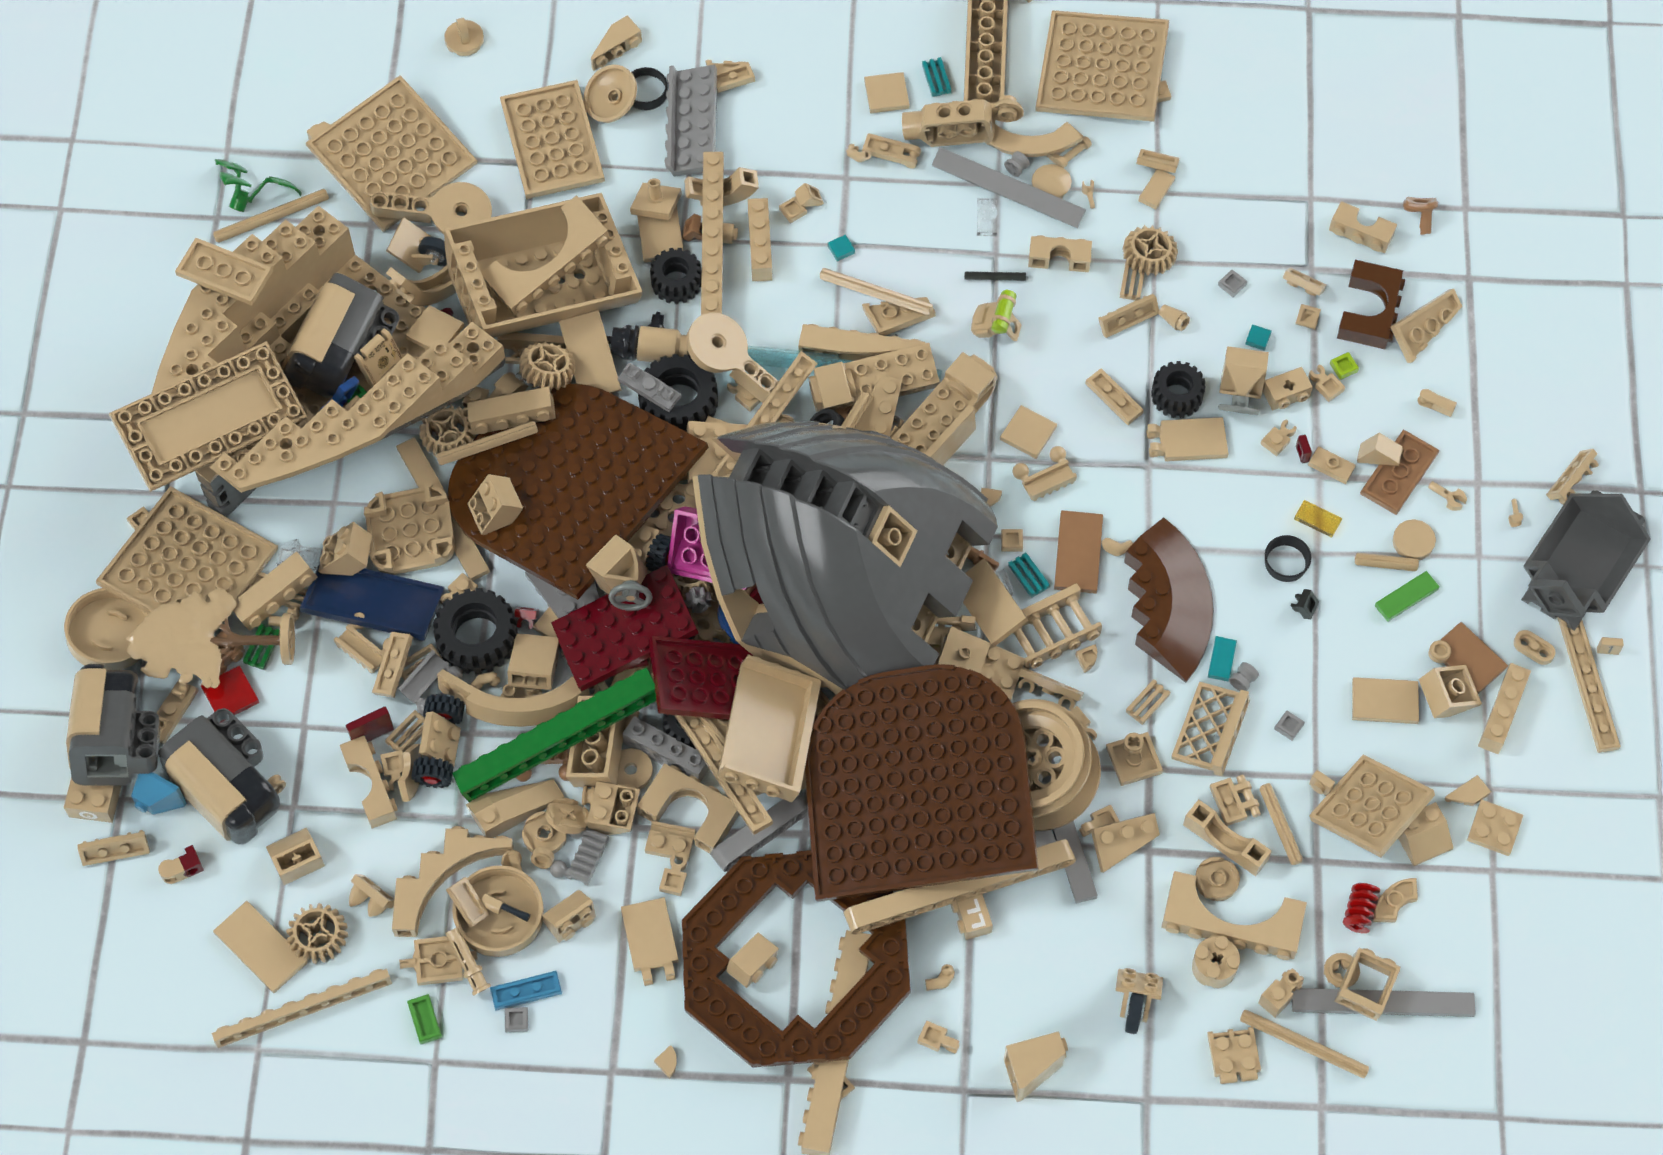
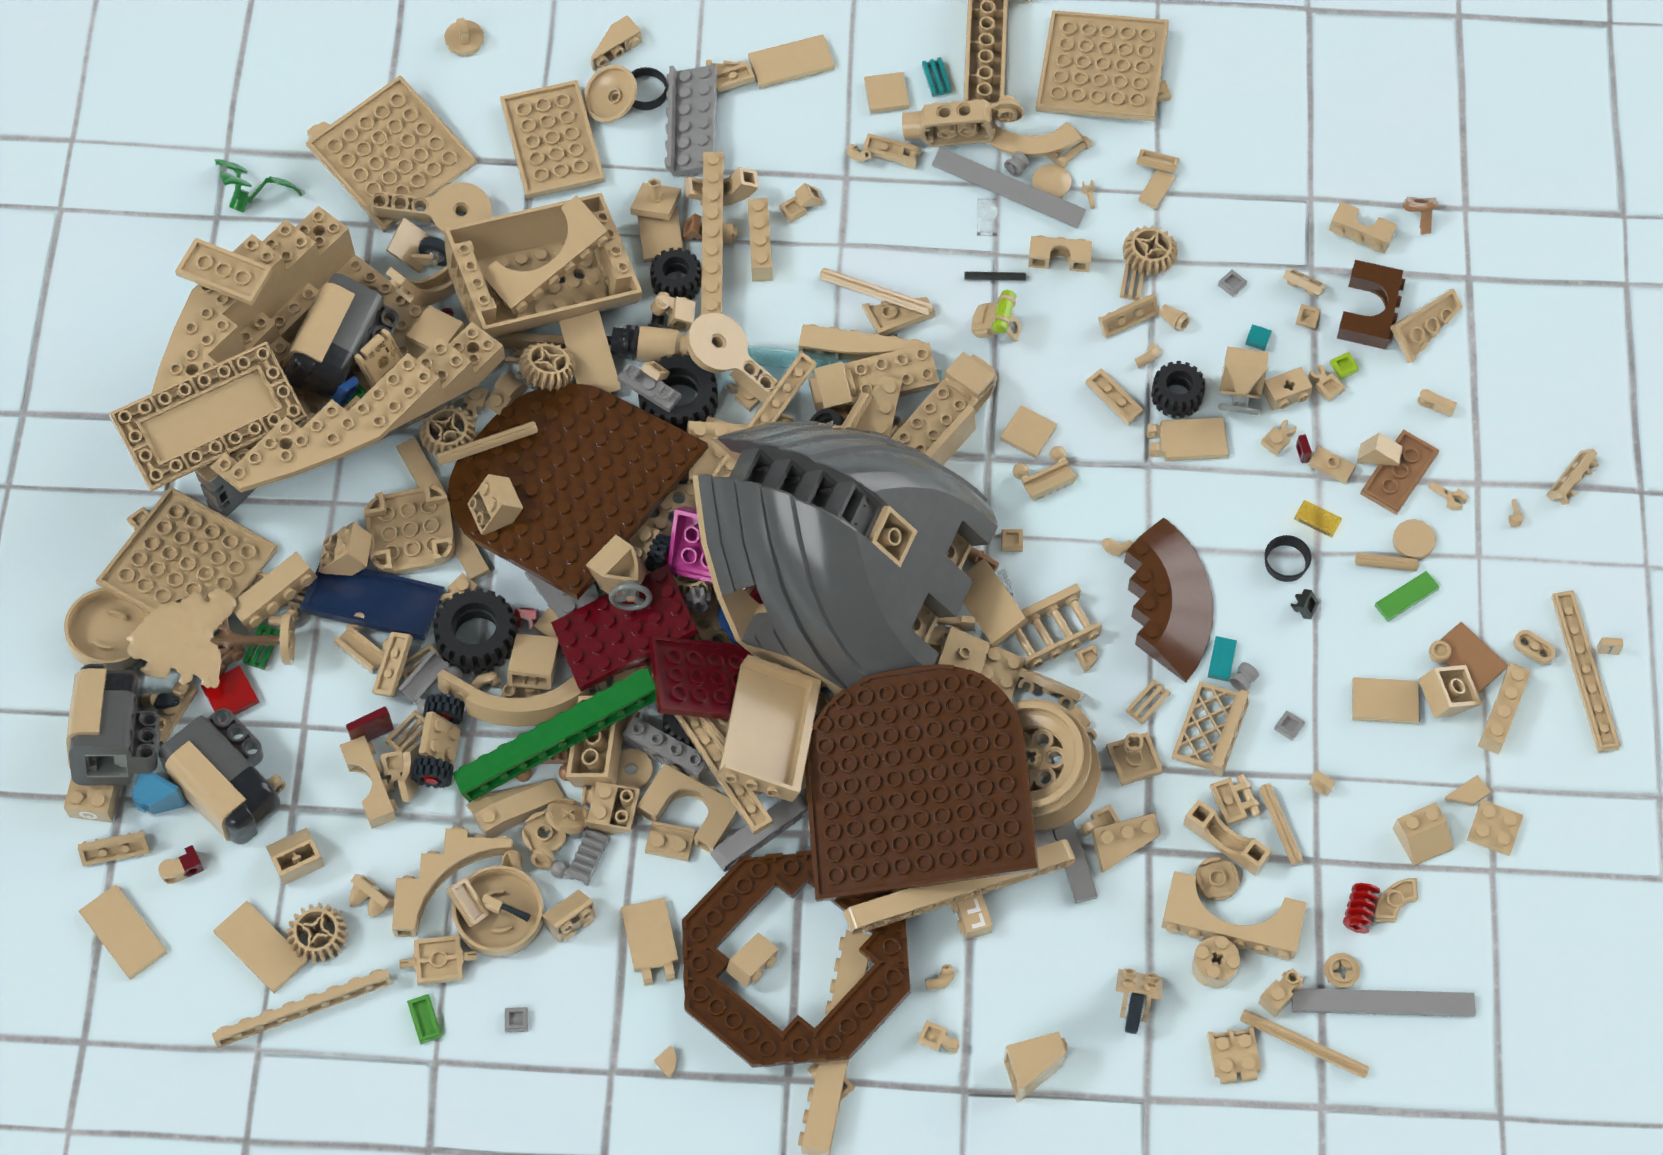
tan axle [213,189,329,243] -> none
clear slope [276,539,322,570] -> none
tan pin [445,927,491,996] -> none
tan brick [467,386,556,435] -> none
dark azure tile [490,971,562,1011] -> none
tan plate [659,854,687,896] -> none
teal tile [828,234,855,261] -> none
tan tile [981,487,1002,506] -> none
teal tile [1008,552,1050,598] -> none
medium nougat tile [1054,510,1103,594] -> none
tan plate [1309,754,1435,858] -> none
tan window [1334,948,1401,1021] -> none
dark grey panel [1521,490,1651,631] -> none
none -> tan tile [79,884,168,980]
none -> black piece [141,693,180,709]
none -> tan tile [641,361,670,381]
none -> tan brick [650,292,696,332]
none -> tan tile [748,34,835,89]
none -> tan arm [1134,344,1161,368]

